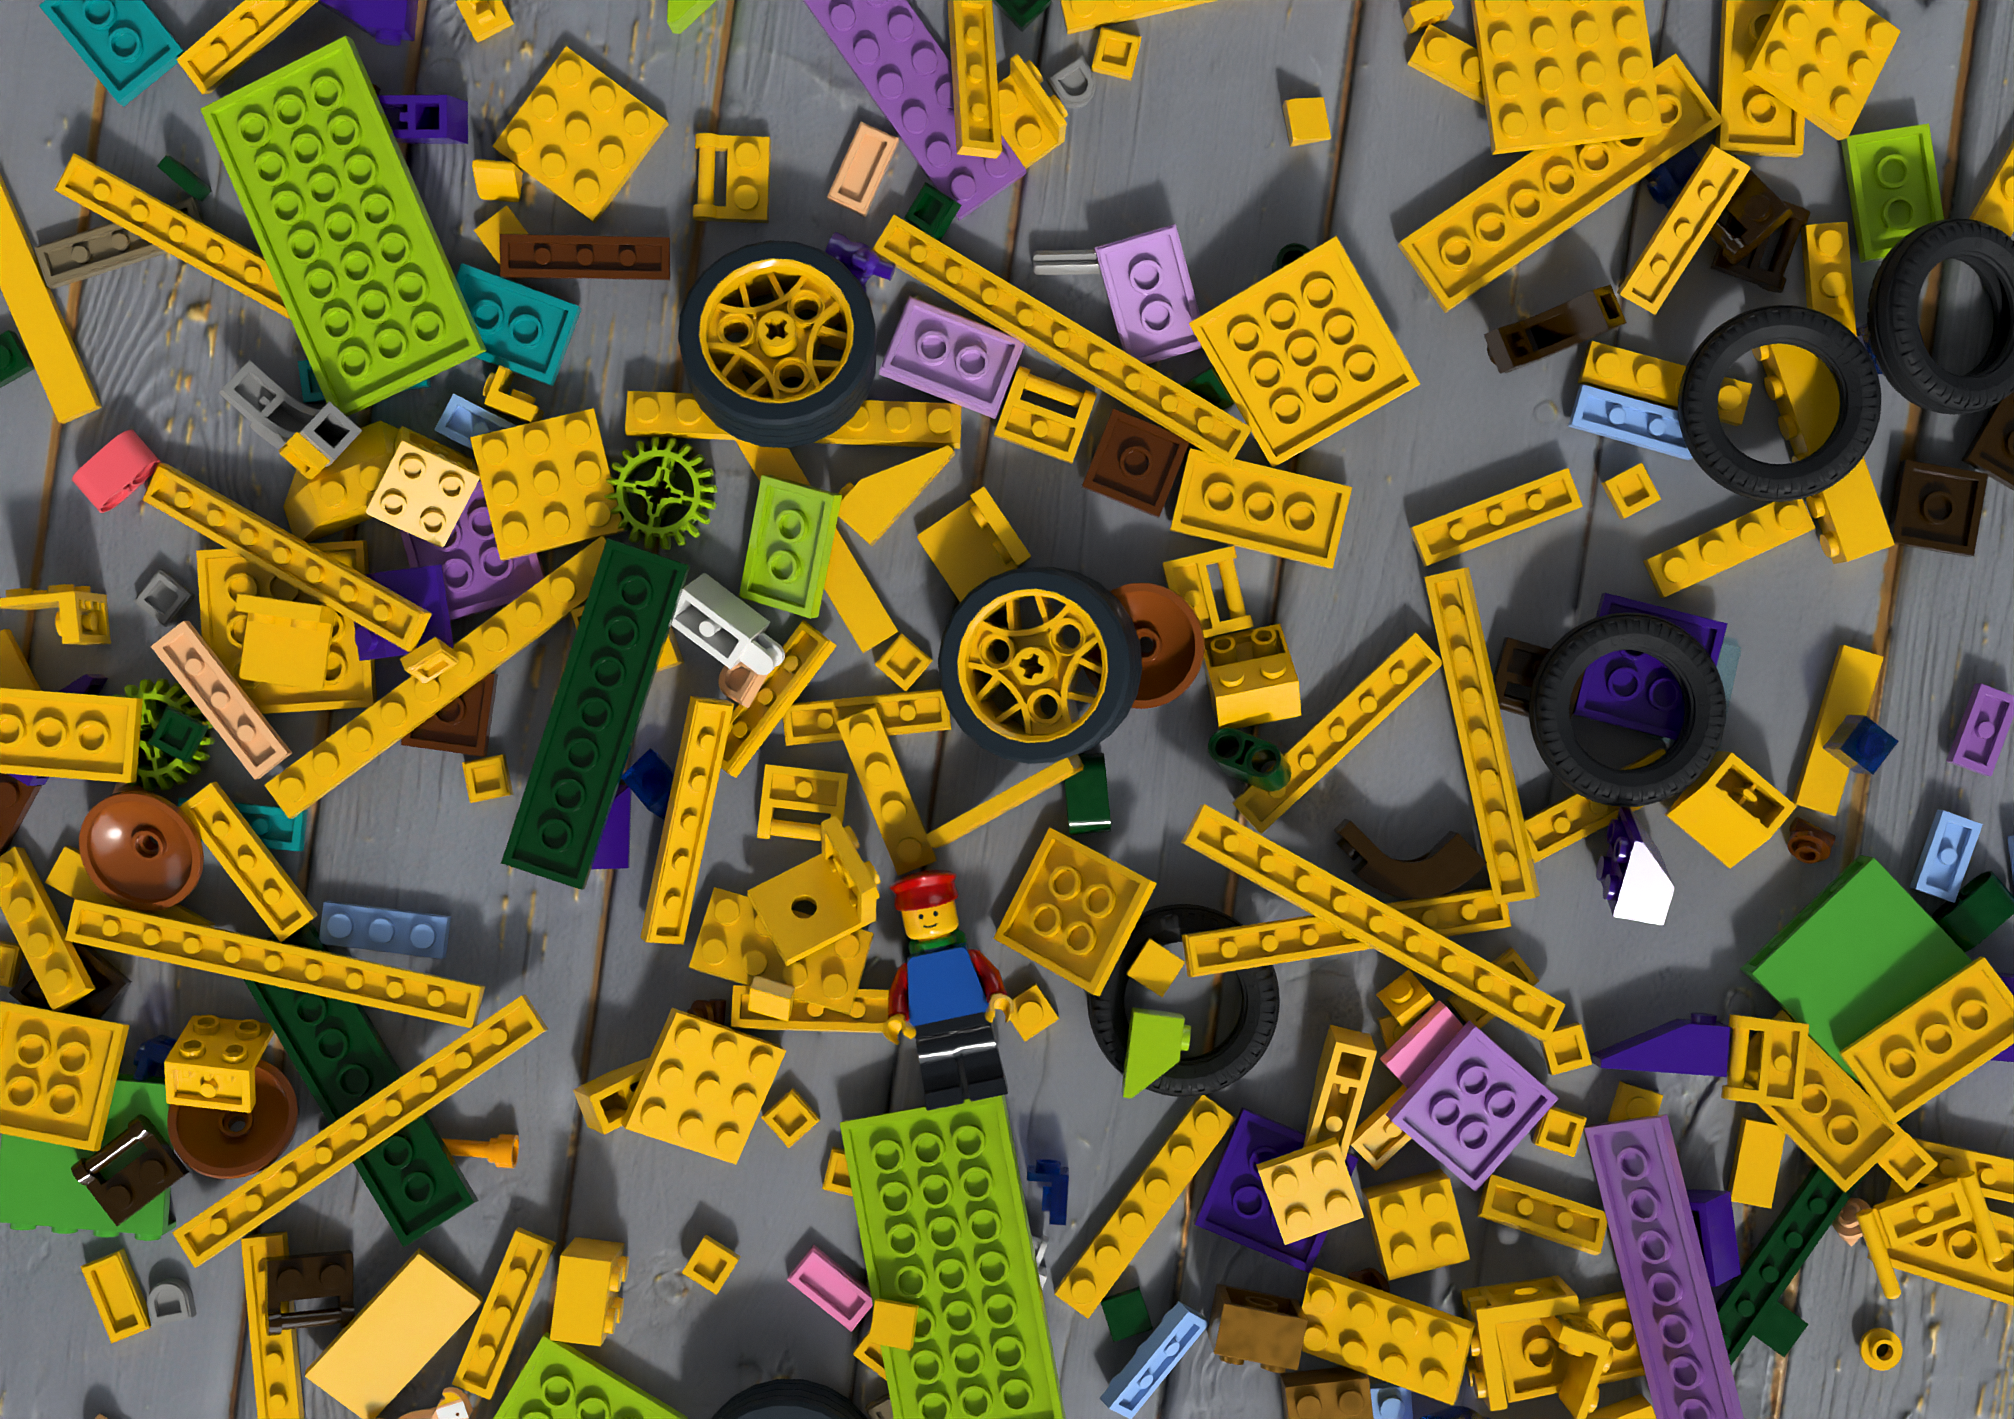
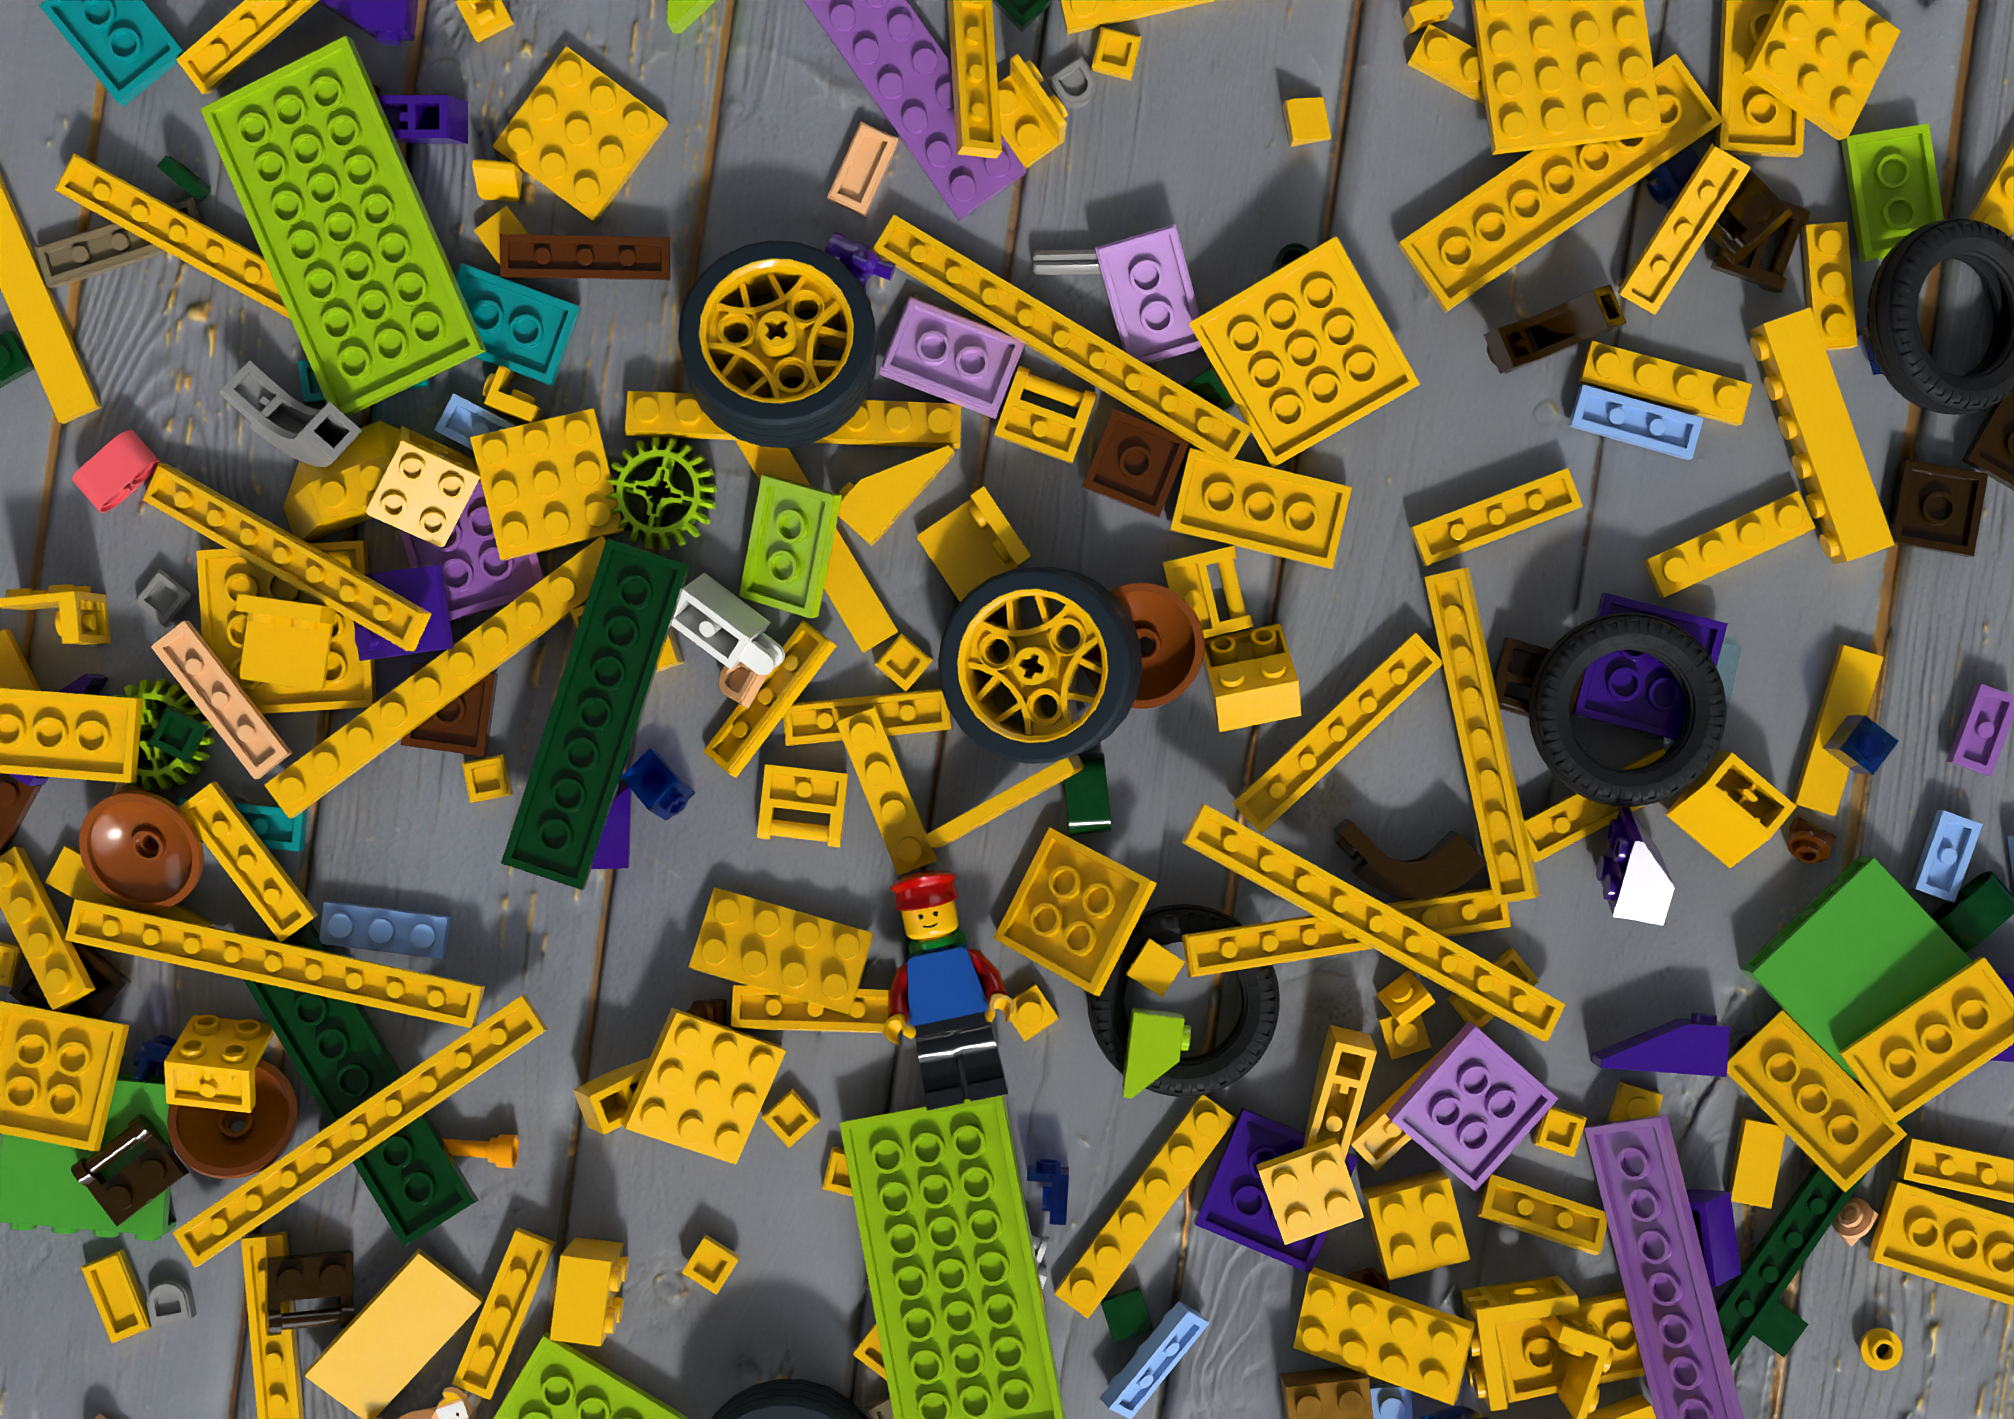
yellow tile [279,432,330,480] -> none
yellow tile [400,637,460,683] -> none
yellow tile [640,696,734,945] -> none
yellow plate [693,133,771,223] -> none
yellow bracket [747,815,880,966] -> none
yellow tile [748,976,795,1022] -> none
bright pink tile [787,1245,873,1332] -> none
yellow tile [869,1298,919,1350] -> none
dark green tile [904,182,962,241] -> none
pearl gold brick [1207,1284,1308,1373] -> none
dark green beam [1208,727,1292,791] -> none
bright pink tile [1379,1001,1464,1089] -> none
yellow plate [1540,1022,1592,1075] -> none
yellow plate [1601,463,1661,520] -> none
black tyre [1678,305,1881,502] -> none
yellow plate [1721,1014,1809,1109] -> none
yellow plate [1856,1171,2004,1299] -> none
yellow plate [1877,1132,1938,1193] -> none

